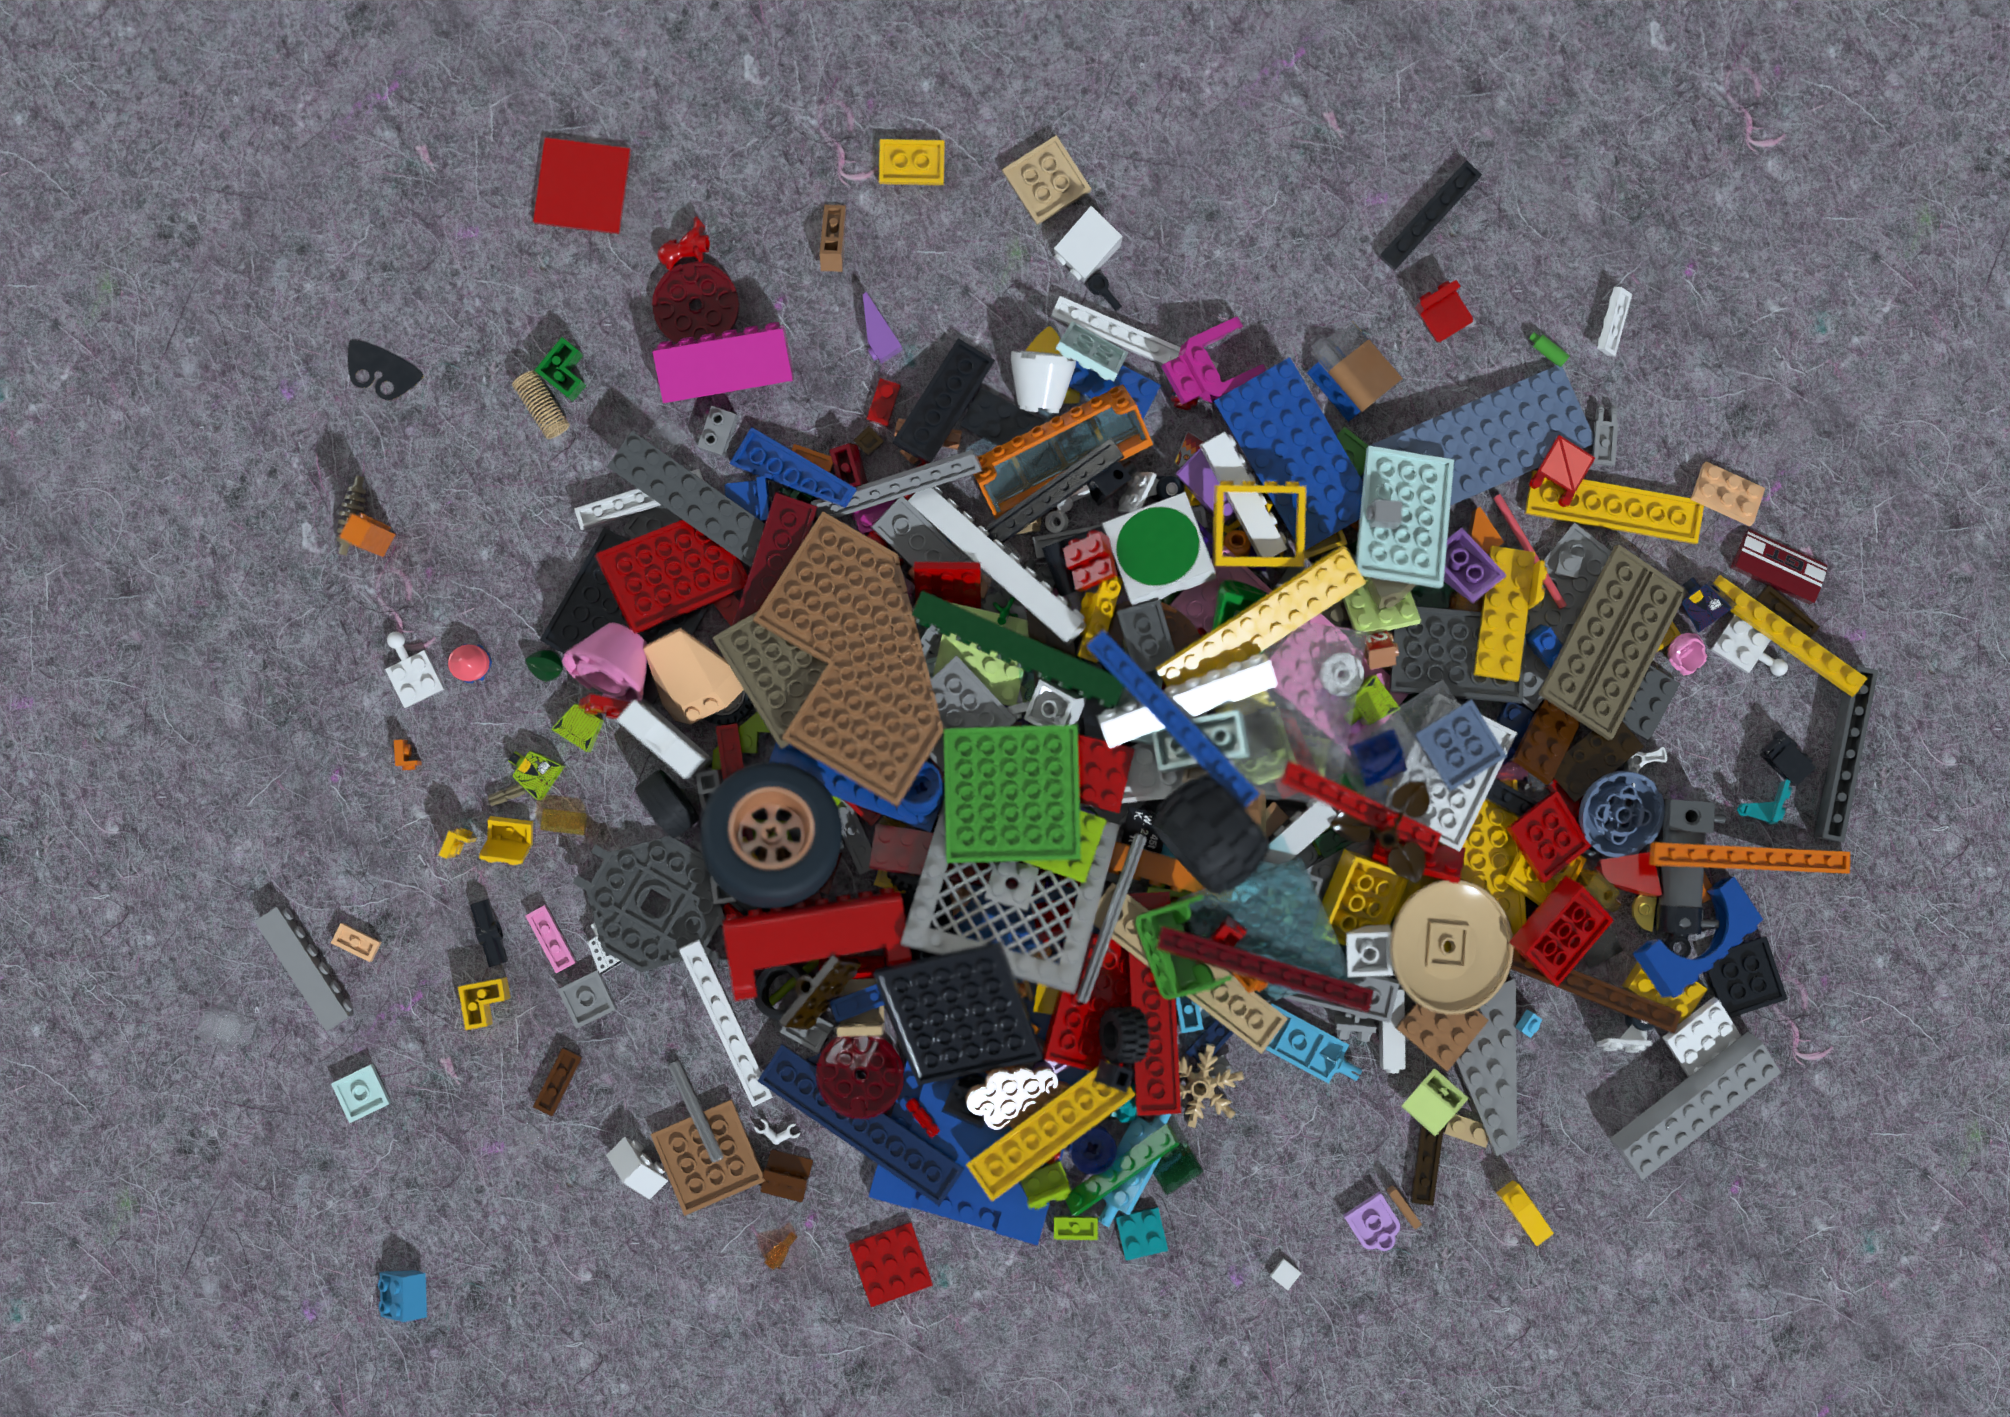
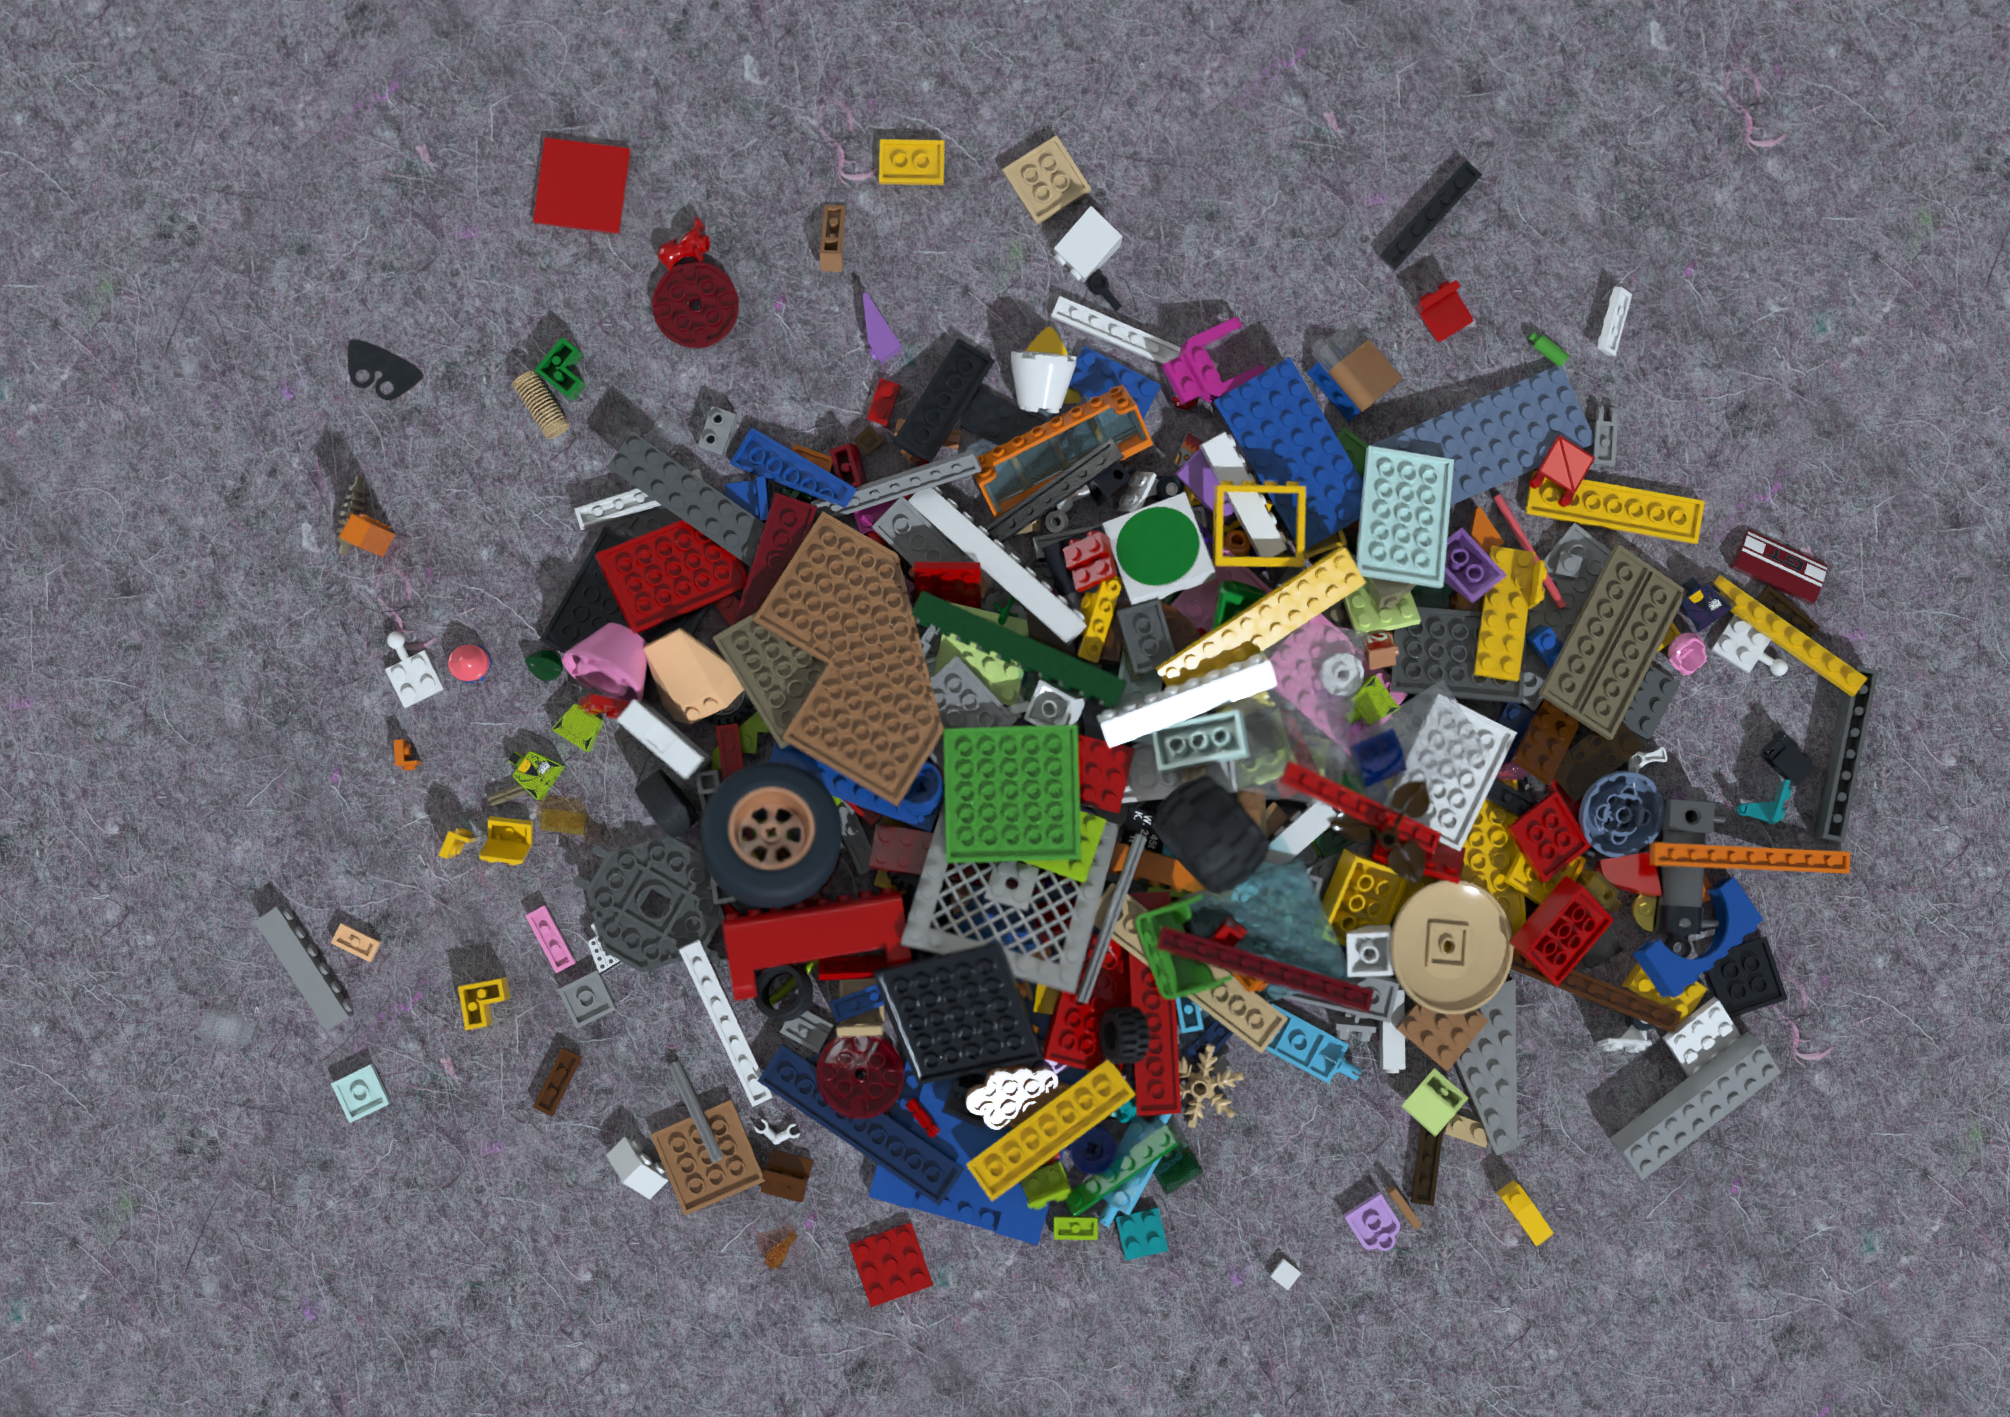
dark azure slope [378,1270,427,1322] -> none
black piece [470,899,508,967] -> none
dark pink brick [652,322,794,403] -> none
dark brown plate [779,955,862,1030] -> none
light aqua plate [1056,321,1128,381] -> none
blue plate [1086,630,1260,808] -> none
black brick [1094,1060,1134,1093] -> none
light grey brick [1366,499,1402,529] -> none
sand blue plate [1414,700,1507,792] -> none
medium azure plate [1515,1009,1542,1038] -> none
light nougat plate [1690,461,1765,526] -> none

